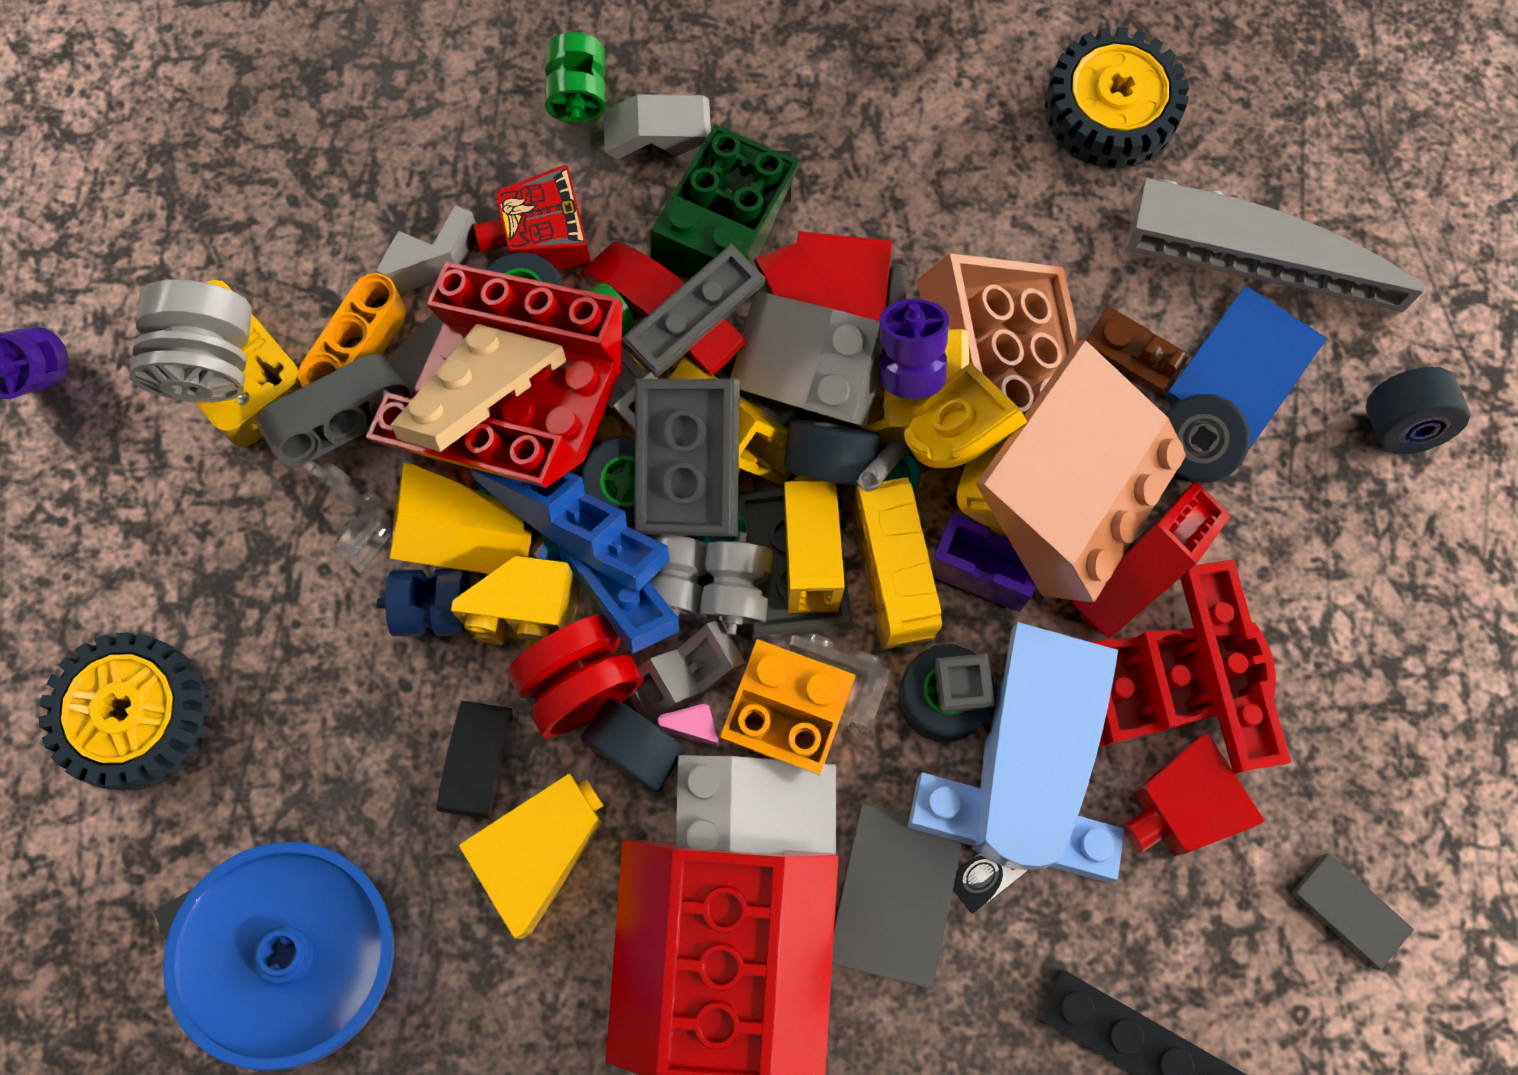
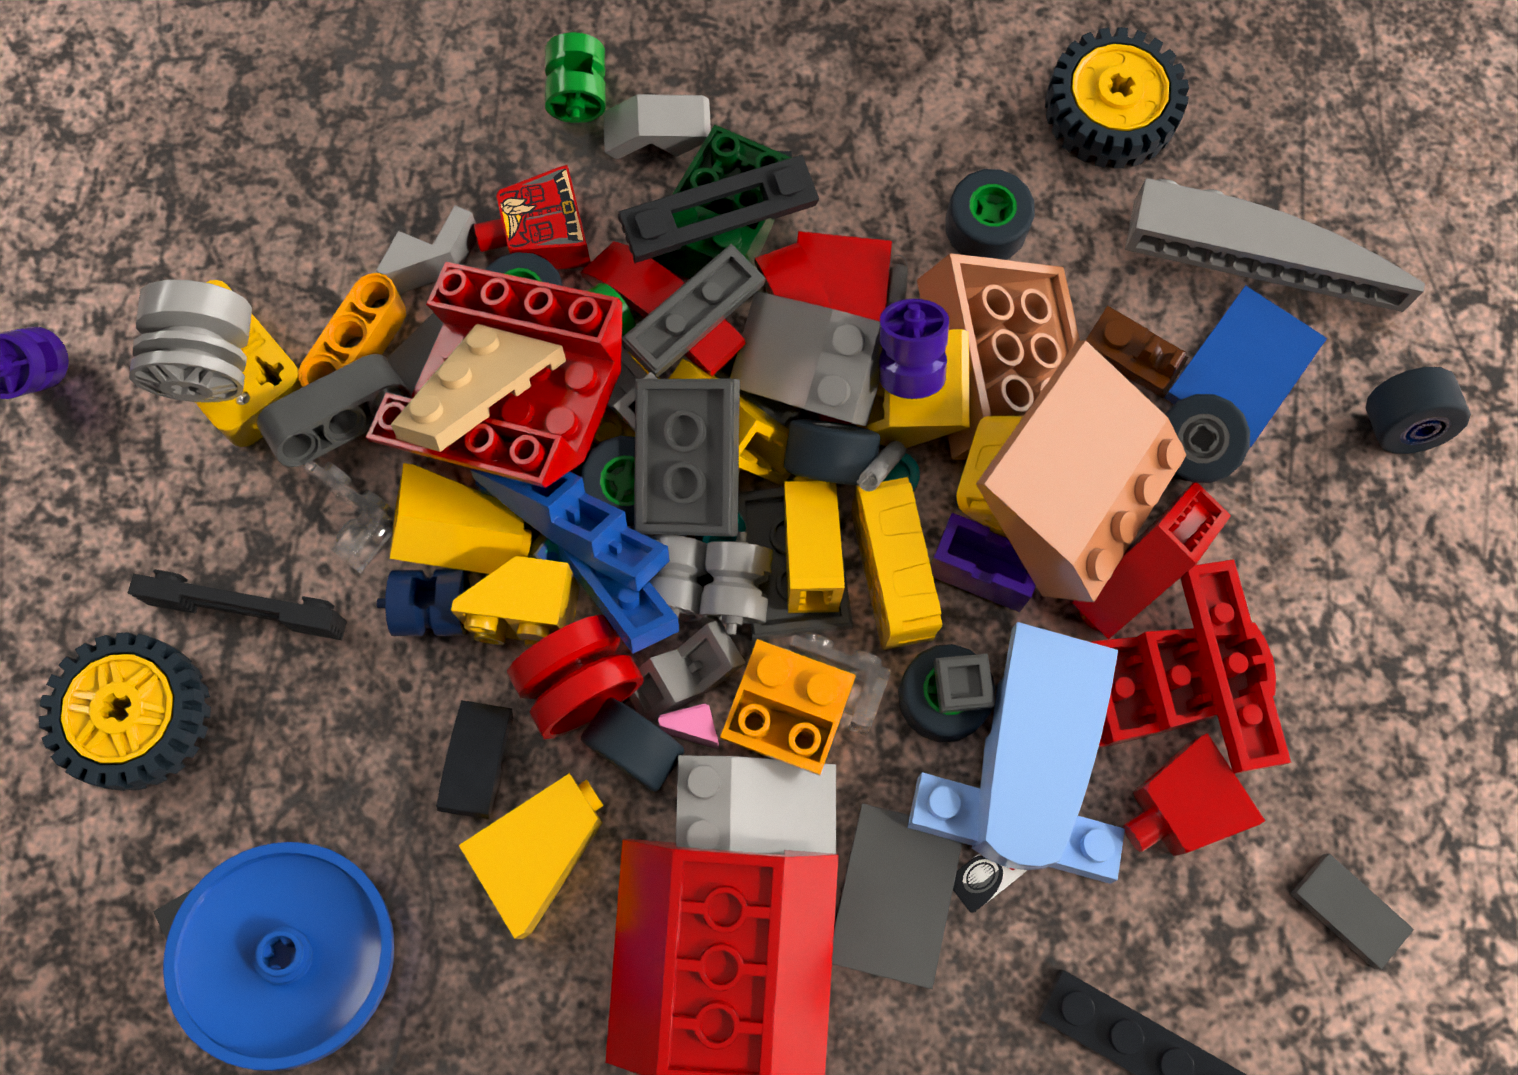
yellow tile [904,363,1027,468] -> none
none -> black container [128,569,347,641]
none -> black container [618,155,819,263]
none -> black wheel [945,169,1035,260]

